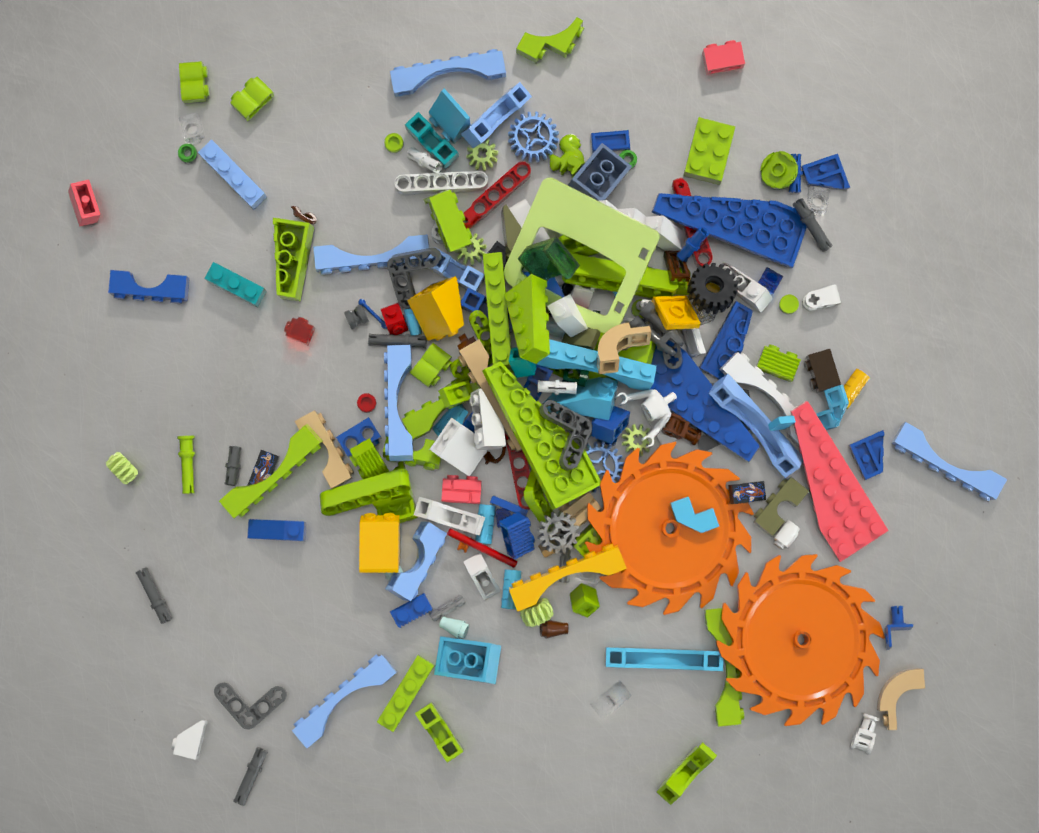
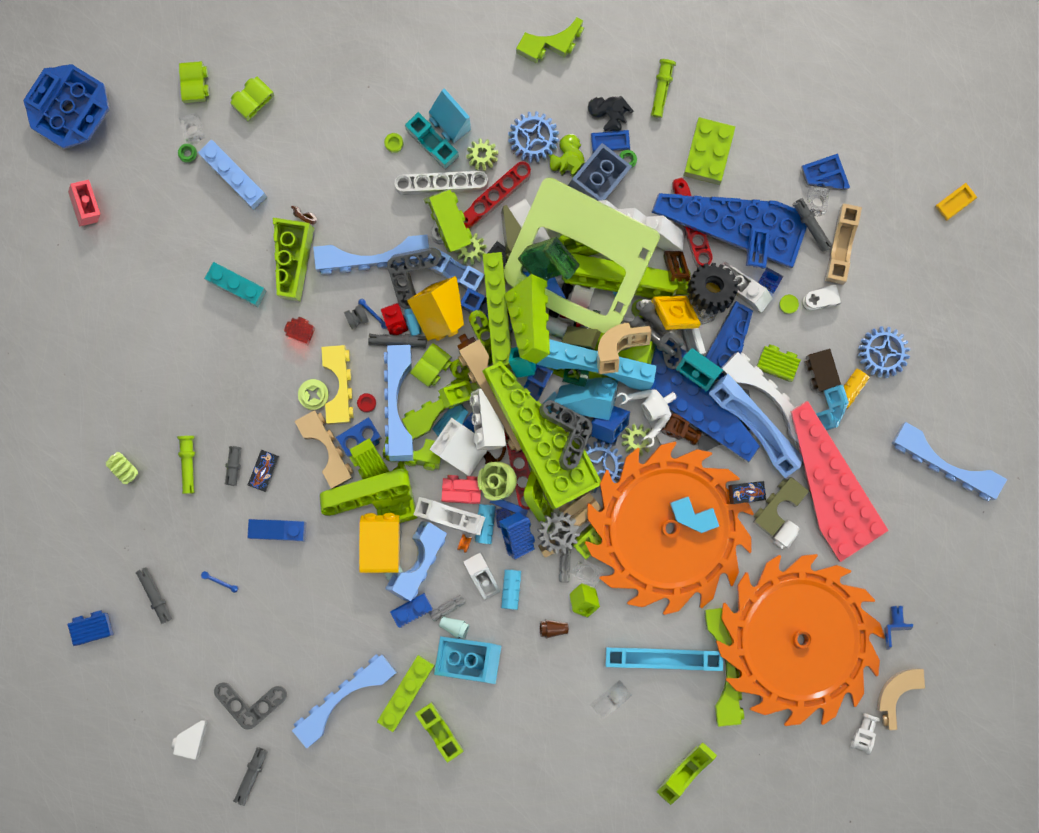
blue arch [108,270,189,304] -> none
lime arch [219,424,323,518] -> none
light blue arch [390,49,506,97] -> none
white pin [407,147,442,173] -> none
red bar [447,528,517,568] -> none
light blue arch [461,82,532,148] -> none
yellow arch [509,543,627,612] -> none
yellowish green gear [520,598,554,627] -> none
white pin [538,380,577,395] -> none
white slope [547,294,588,337] -> none
blue pin [677,227,709,262] -> none
coral brick [702,40,745,75] -> none
lime tile [760,151,798,189] -> none
medium azure tile [768,415,796,431] -> none
blue pin [789,154,803,193] -> none
blue wing [849,430,884,480] -> none
none -> blue piece [23,64,109,149]
none -> blue brick [67,610,114,646]
none -> blue hinge [201,571,238,593]
none -> yellowish green gear [298,379,329,410]
none -> light yellow arch [321,345,354,425]
none -> yellowish green cylinder [477,462,517,501]
none -> black animal [588,96,634,131]
none -> lime pin [651,59,676,118]
none -> teal brick [676,348,723,391]
none -> blue tile [746,227,770,269]
none -> tan arch [825,203,862,285]
none -> light blue gear [858,326,910,378]
none -> yellow tile [935,183,978,221]

